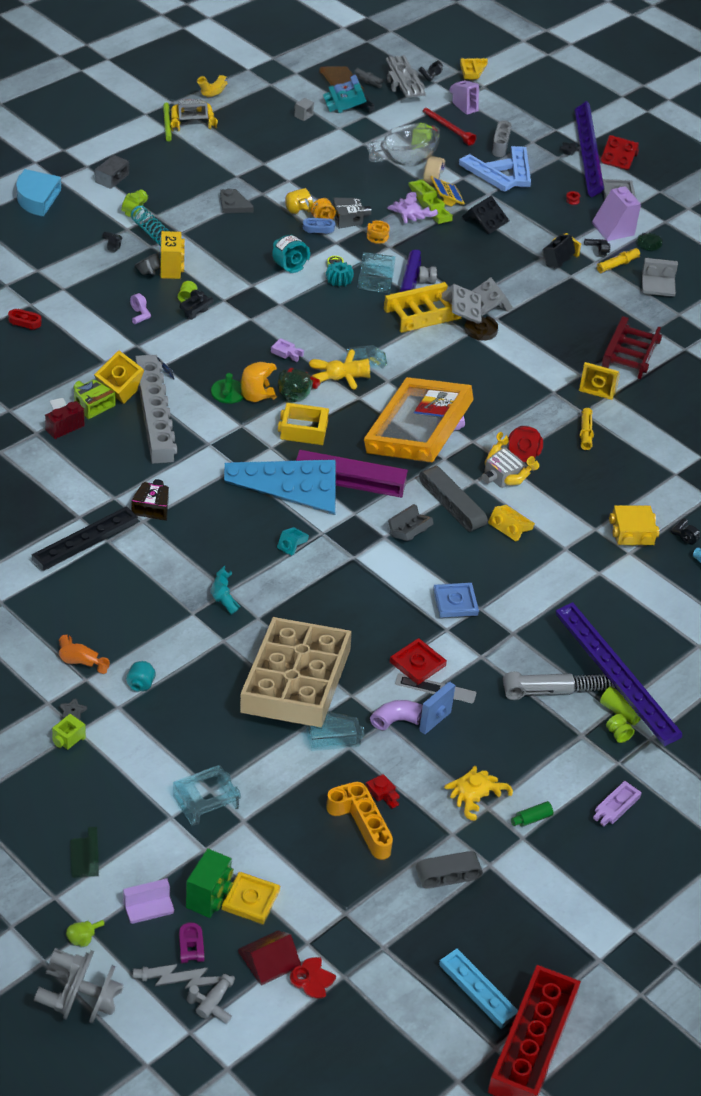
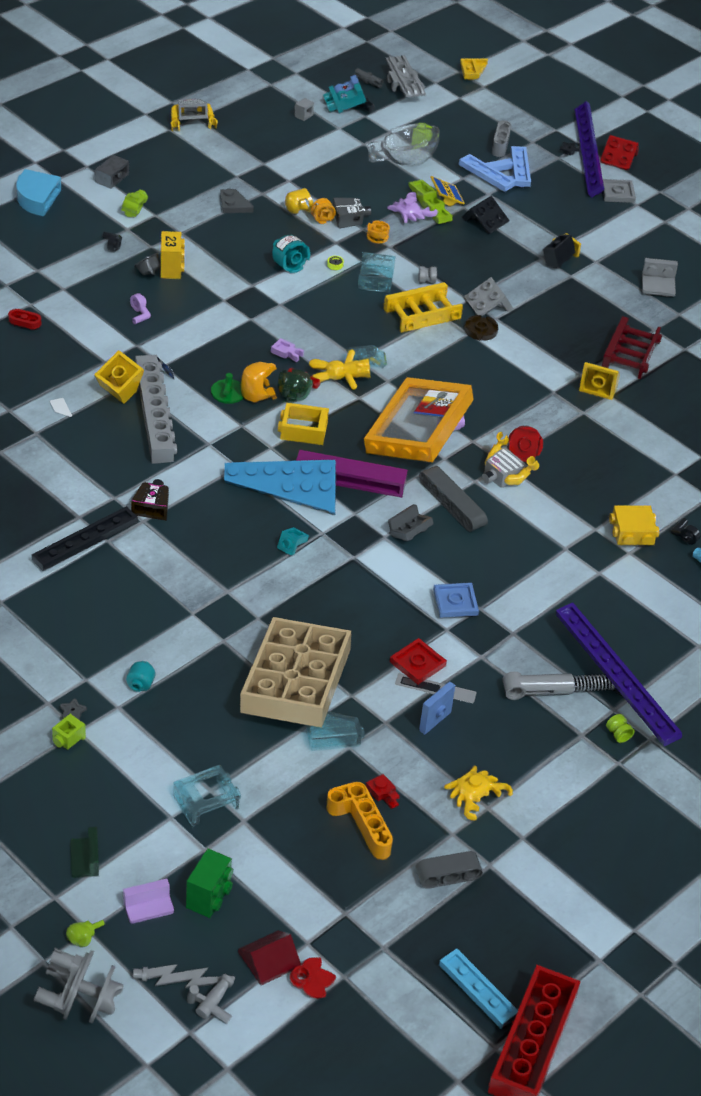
dark red brick [45,401,85,439] -> none
orange arm [59,635,110,674] -> none
lime torso [73,380,116,419] -> none
teal piece [131,205,169,247] -> none
lime bar [163,102,172,141] -> none
lime wheel [178,281,198,303] -> none
magenta plate [179,923,204,963] -> none
black hips [180,290,213,320] -> none
yellow arm [197,75,228,97] -> none
teal arm [210,566,241,615] -> none
yellow tile [222,871,280,925] -> none
medium blue plate [303,218,335,234] -> none
clear orange piece [320,66,364,90] -> none
teal gear [326,261,354,287] -> none
lavender cylinder [370,700,423,730] -> none
dark purple brick [399,250,421,292] -> none
black plate [418,60,443,81] -> none
red piece [423,108,476,146] -> none
tan animal [423,156,445,187] -> none
light grey bracket [442,284,481,324] -> none
lavender torso [450,81,479,114] -> none
yellow bracket [488,505,535,541] -> none
green cylinder [511,801,554,827] -> none
red bush [566,191,580,205] -> none
yellow pin [580,408,594,450] -> none
black plate [584,239,610,256] -> none
lavender slope [592,187,641,241] -> none
lavender hinge [593,781,642,826] -> none
yellow pin [597,248,640,273] -> none
lime pin [600,686,641,726] -> none
clear green gear [637,232,663,250] -> none

